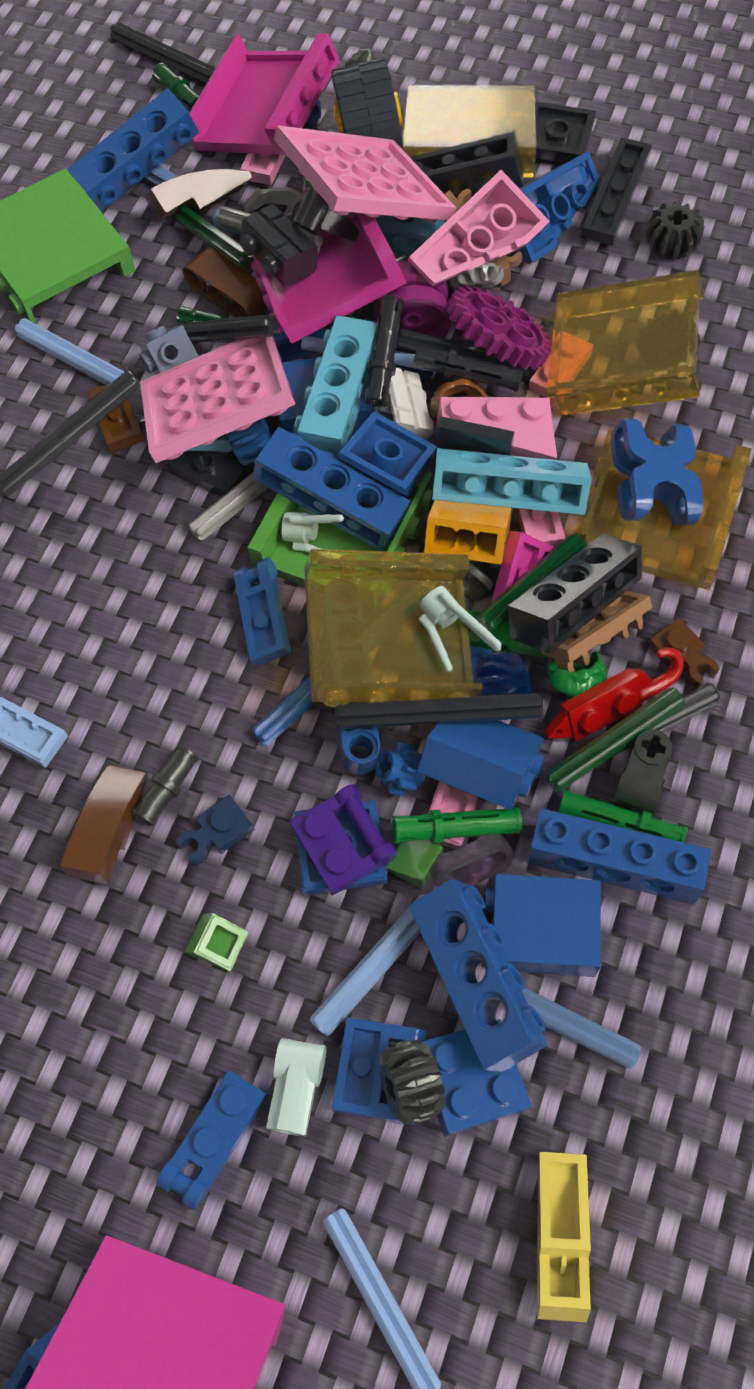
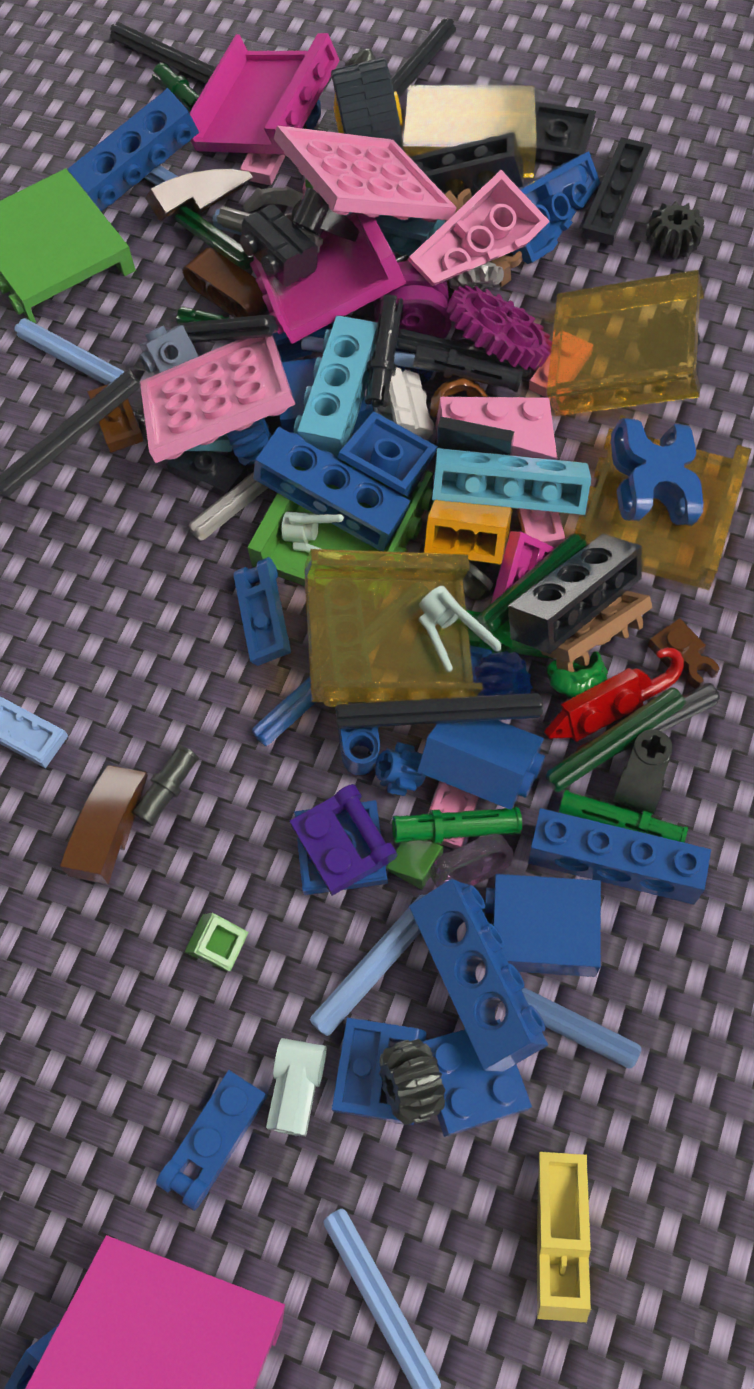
dark blue plate [176,794,255,866] -> none
none -> black axle [391,18,456,99]

